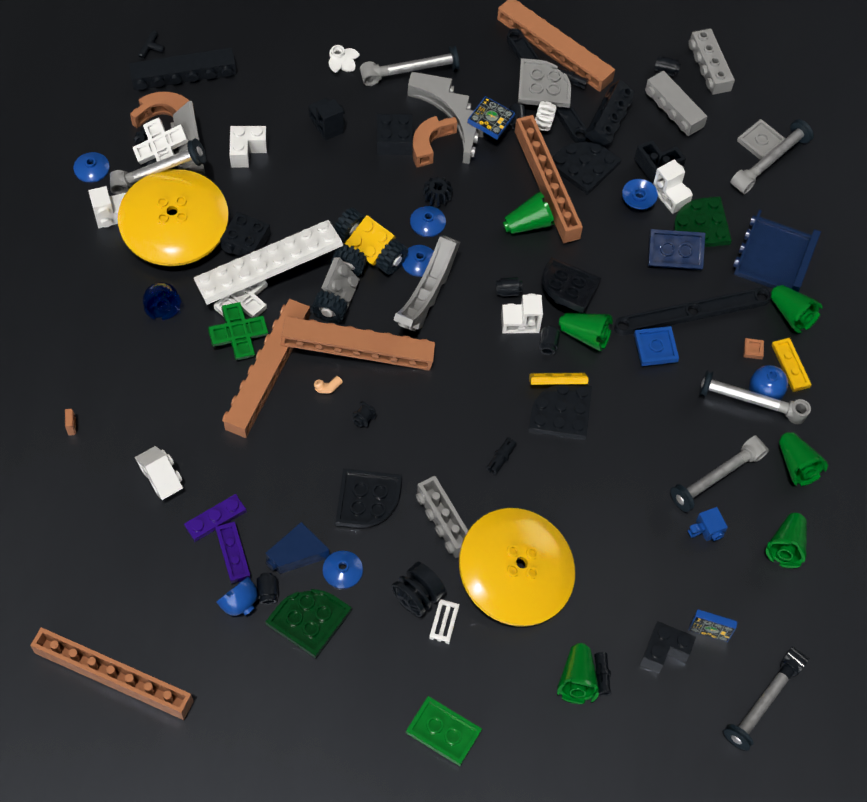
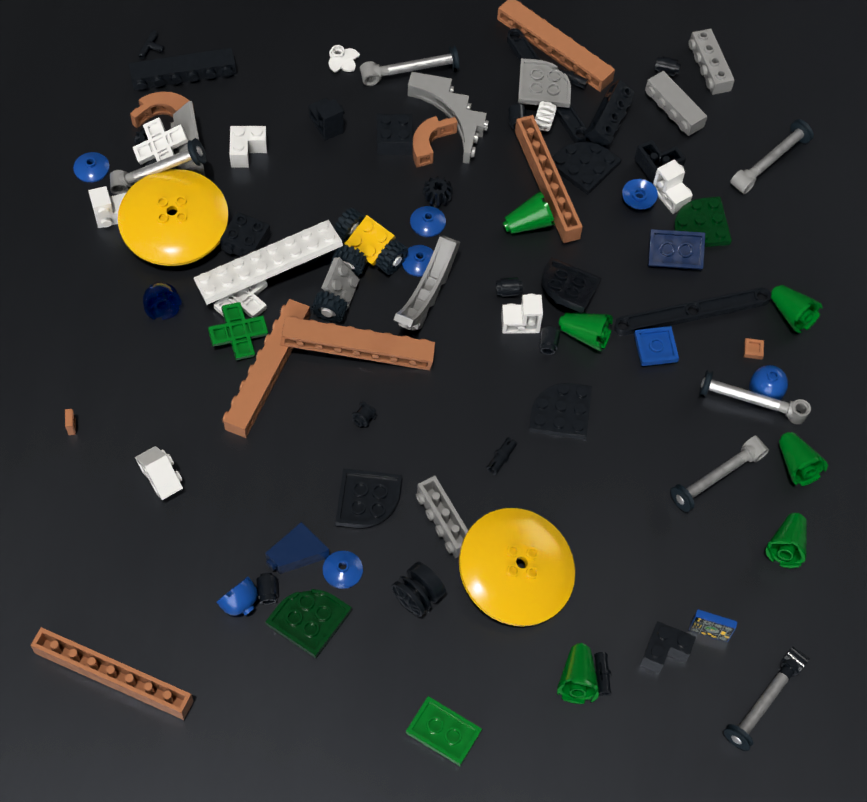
dark purple plate [184,494,246,542] -> none
dark purple plate [215,521,251,584] -> none
light nougat arm [314,376,343,393] -> none
white tile [429,599,460,644] -> none
tile [467,96,515,139] -> none
yellow tile [529,373,588,385] -> none
blue brick [688,507,728,541] -> none
dark blue panel [733,209,821,292] -> none
light grey tile [737,119,786,160] -> none
yellow tile [771,338,812,392] -> none

